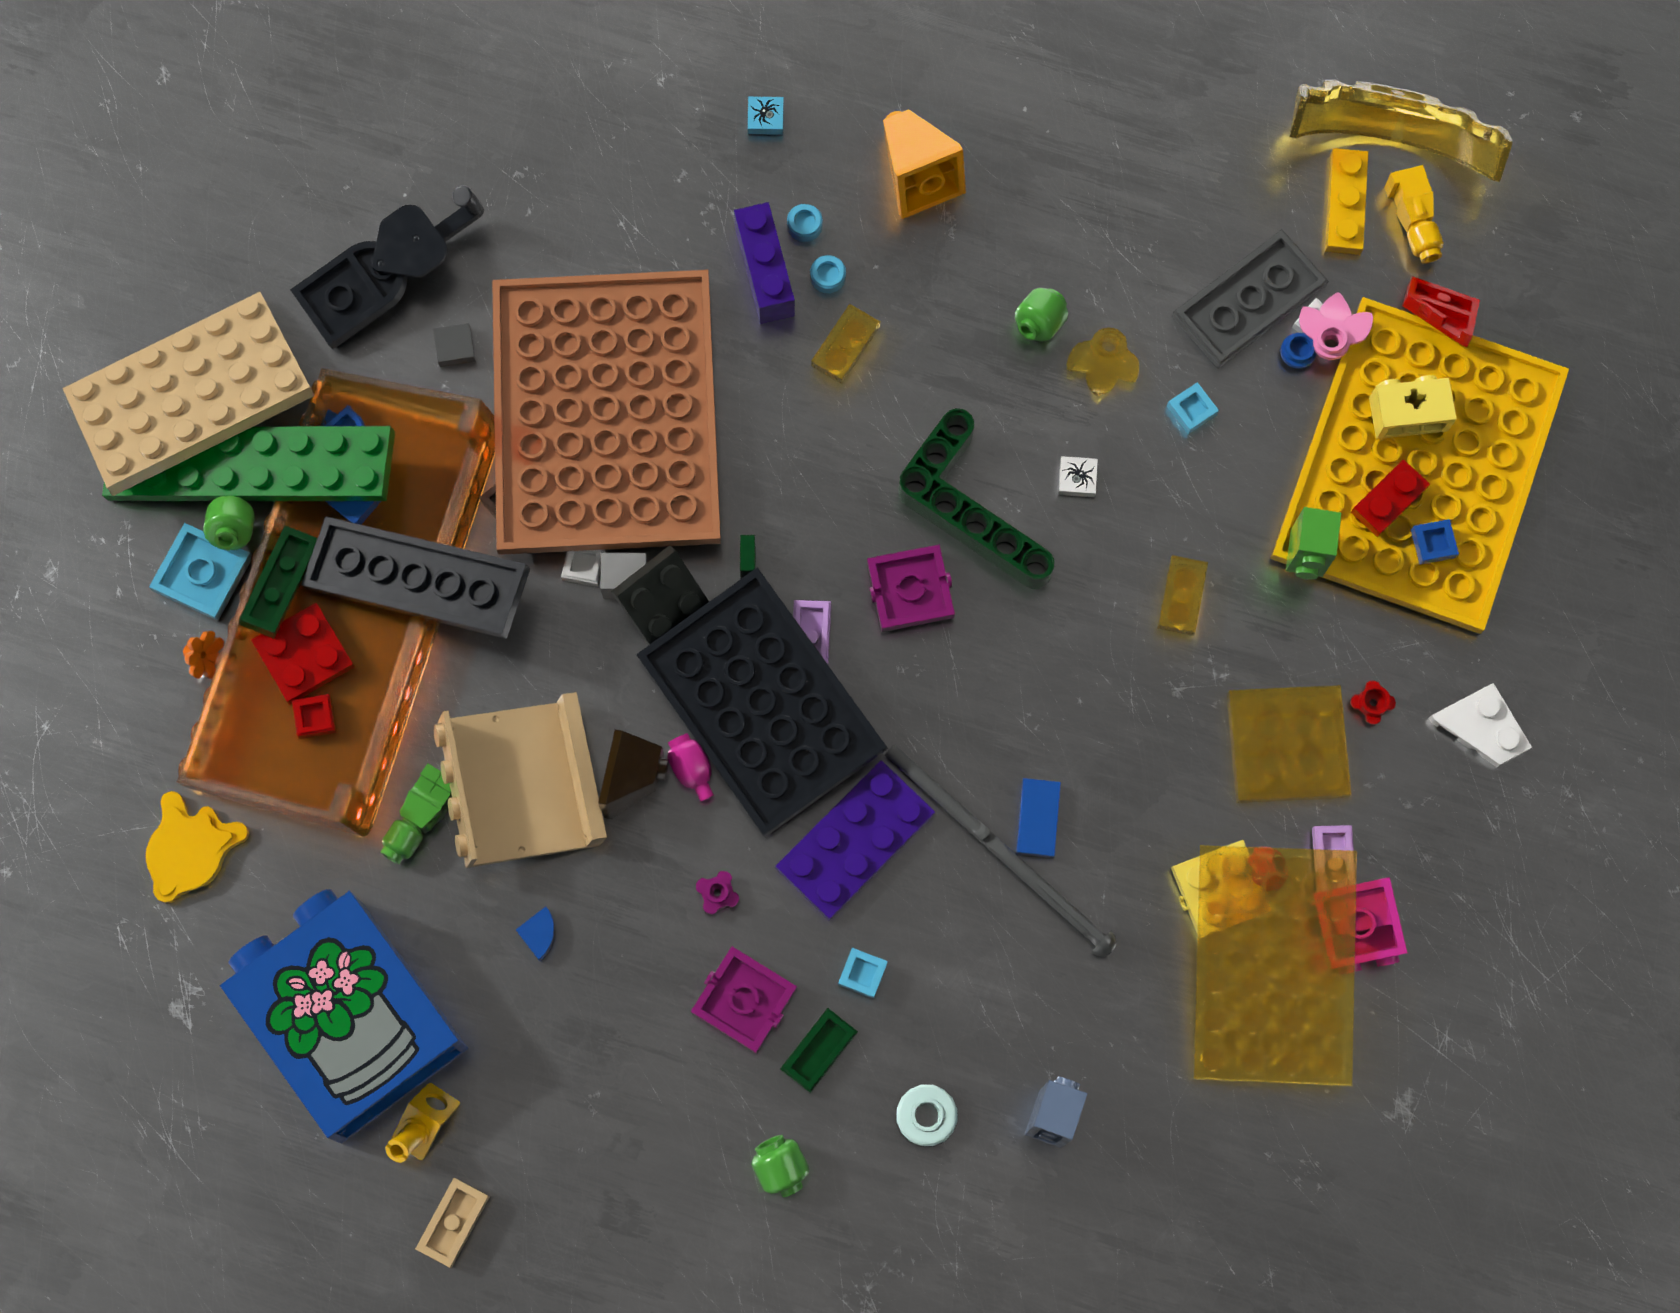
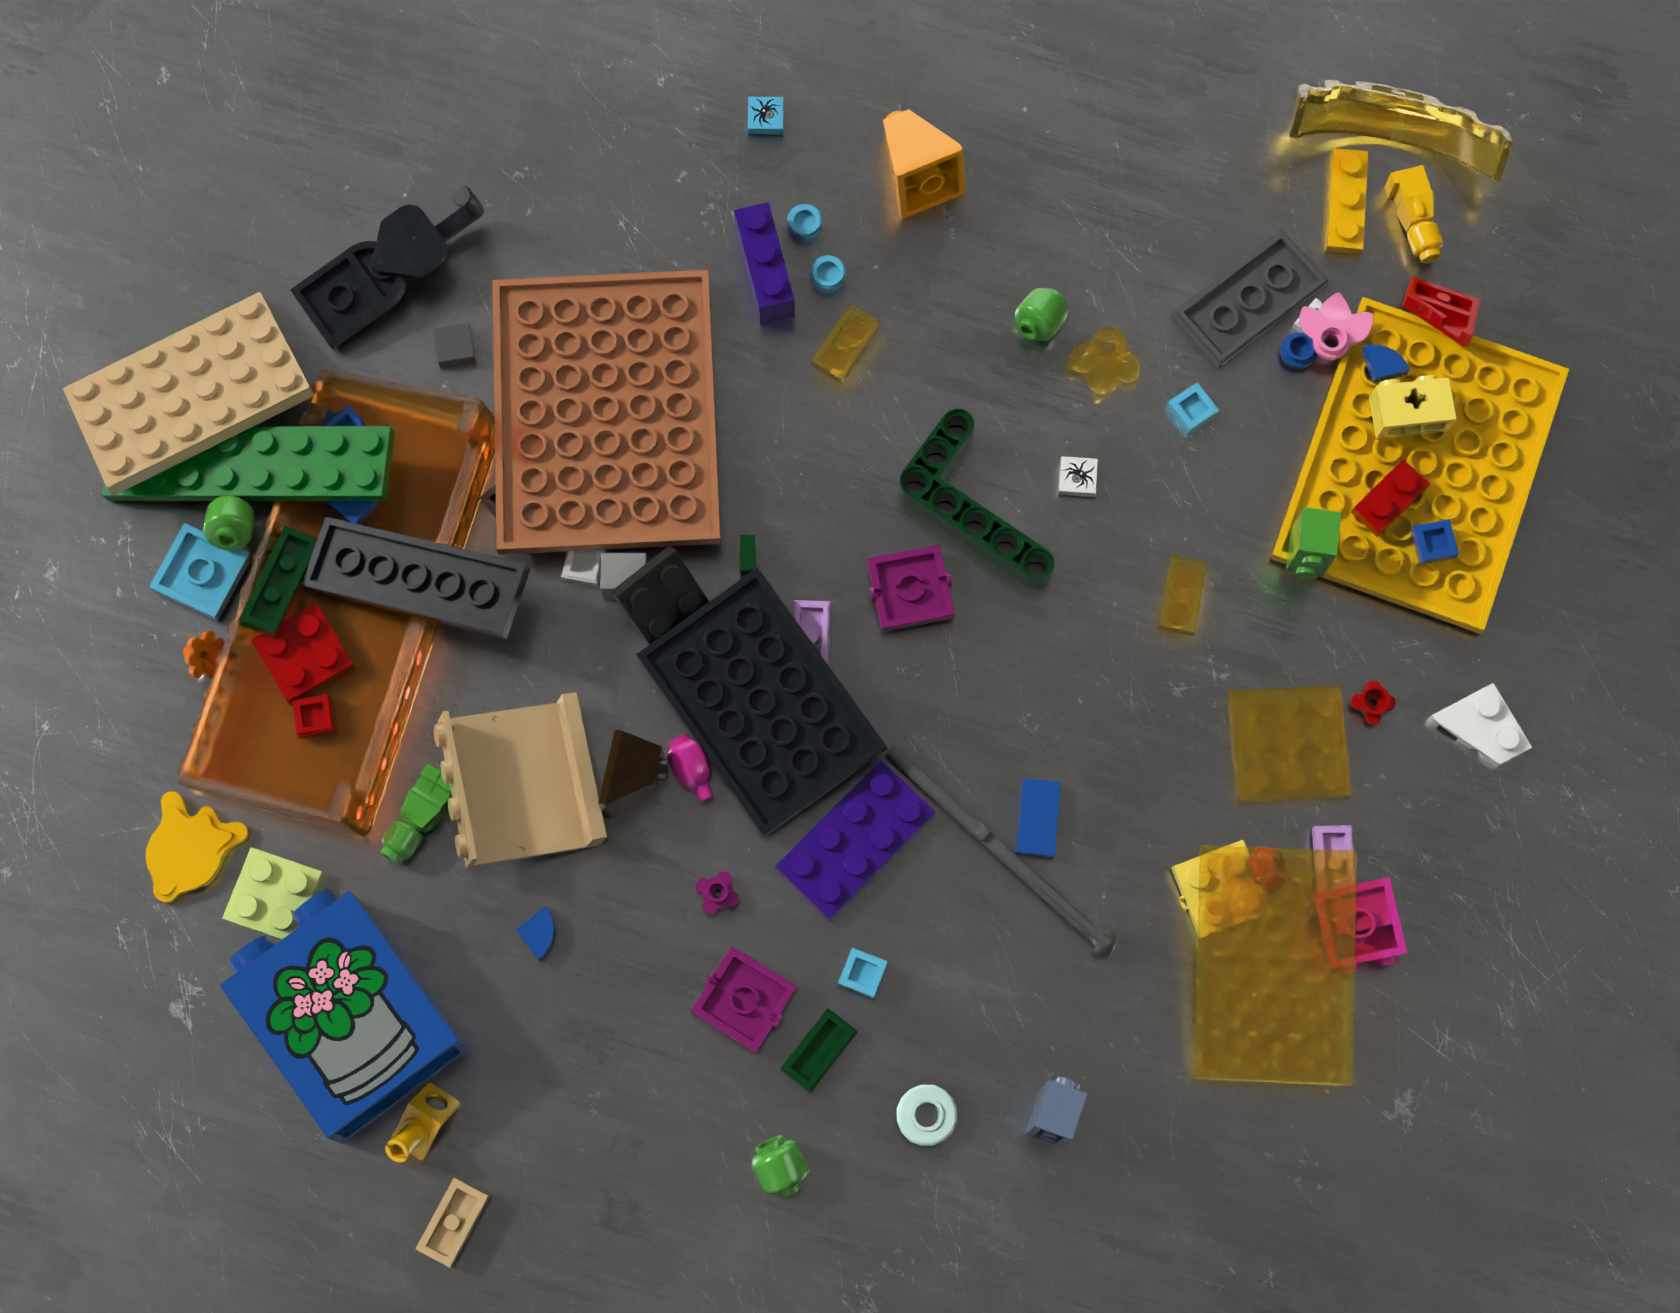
none -> yellowish green plate [222,847,324,940]
none -> blue tile [1362,344,1410,383]

